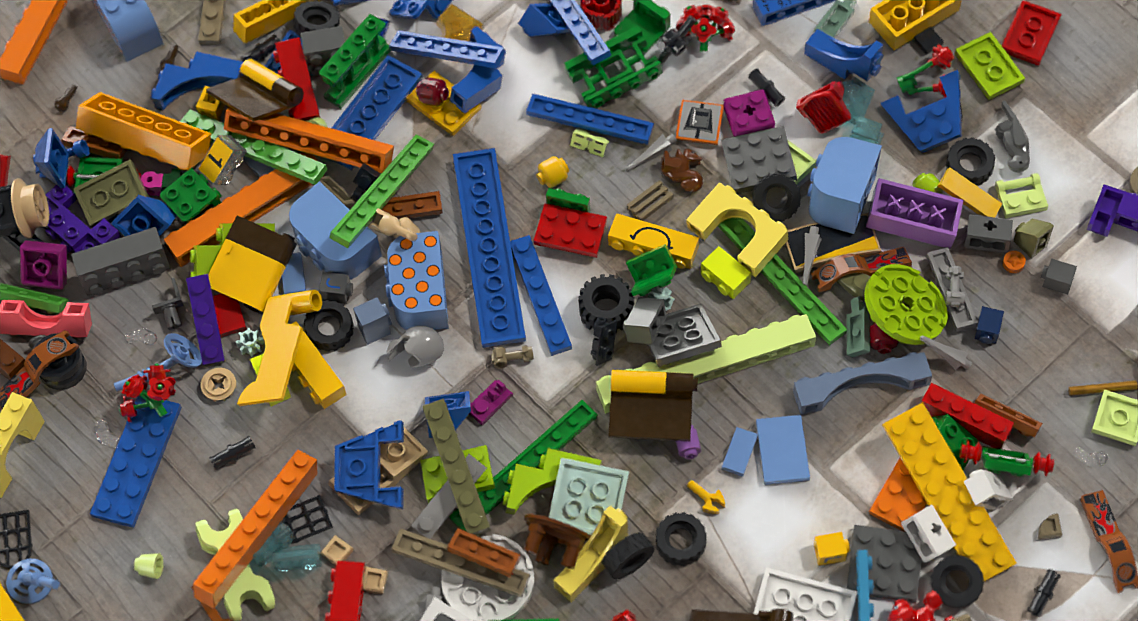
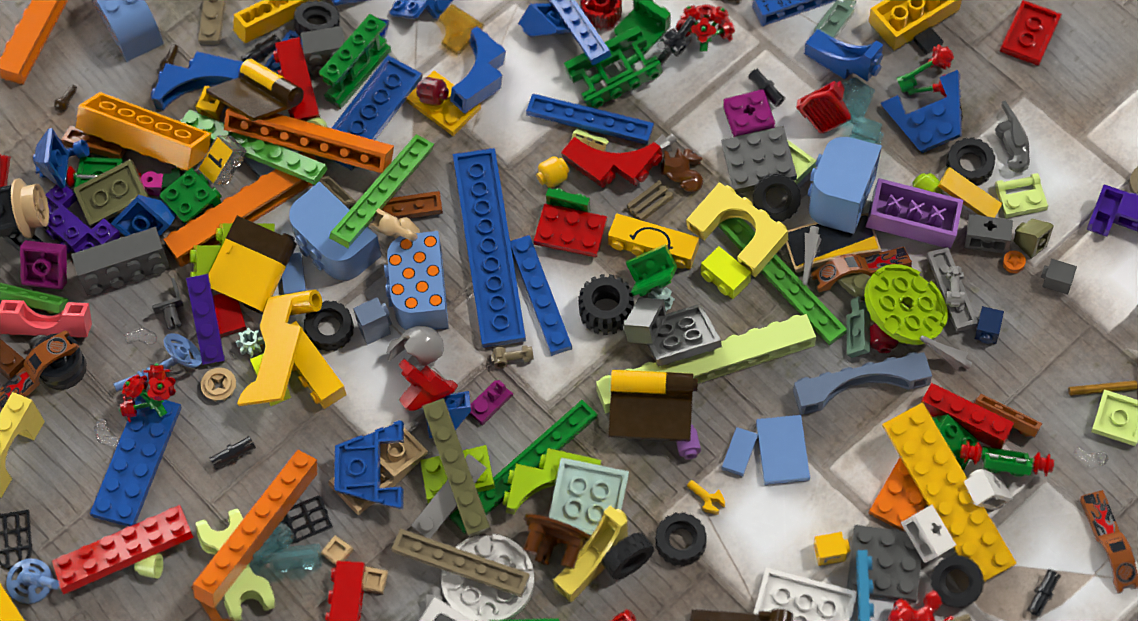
dark grey brick [319,272,353,304] -> none
black plate [351,163,381,202] -> none
plate [389,30,506,69] -> none
dark orange plate [447,528,521,578] -> none
black hinge [591,317,617,366] -> none
slope [676,100,724,145] -> none
lime plate [954,32,1025,100] -> none
dark tan tile [1038,513,1062,540] -> none
none -> plate [52,505,194,594]
none -> red piece [398,358,458,411]
none -> red arch [561,136,663,188]

